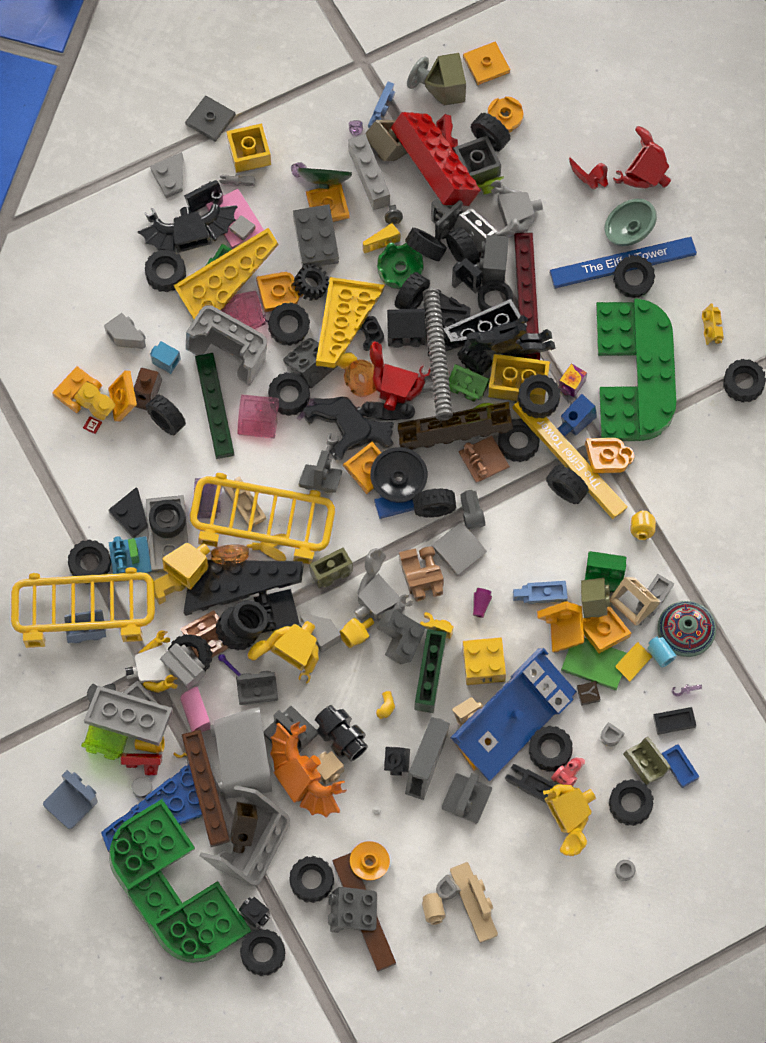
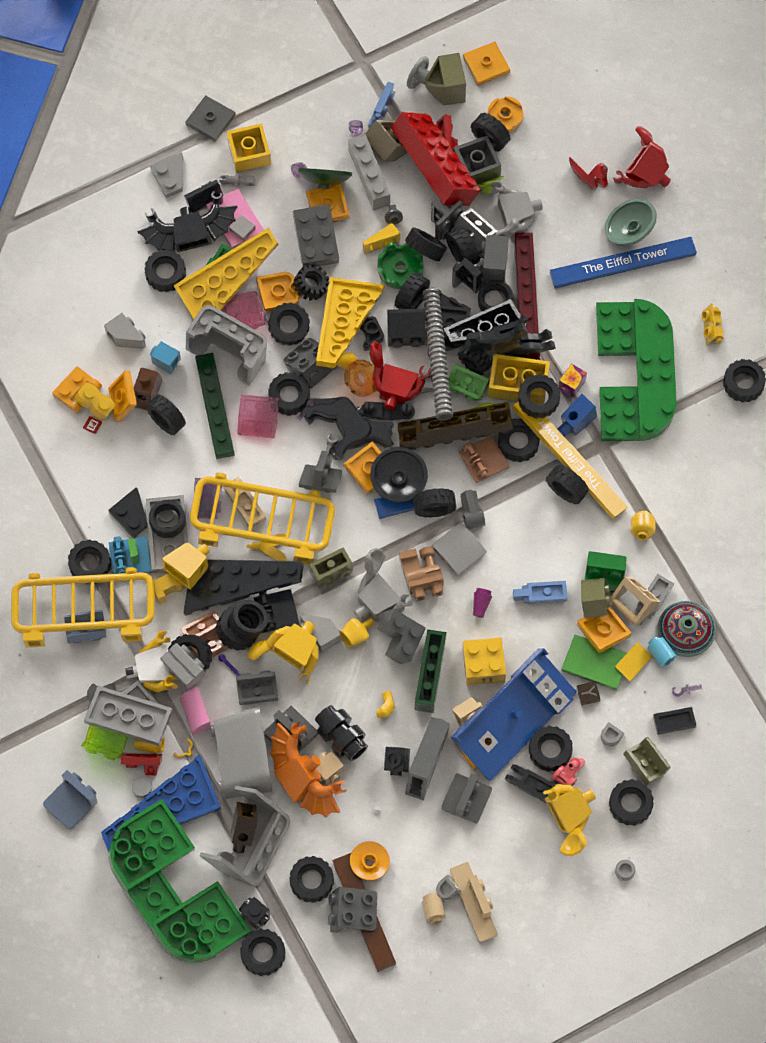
reddish brown tile [181,729,230,847] -> none
clear orange tile [210,544,249,564] -> none
yellow plate [420,612,454,639] -> none
light orange bracket [537,601,584,652] -> none
light orange plate [585,438,634,473] -> none
black tyre [613,255,655,298] -> none
blue tile [661,744,700,788] -> none

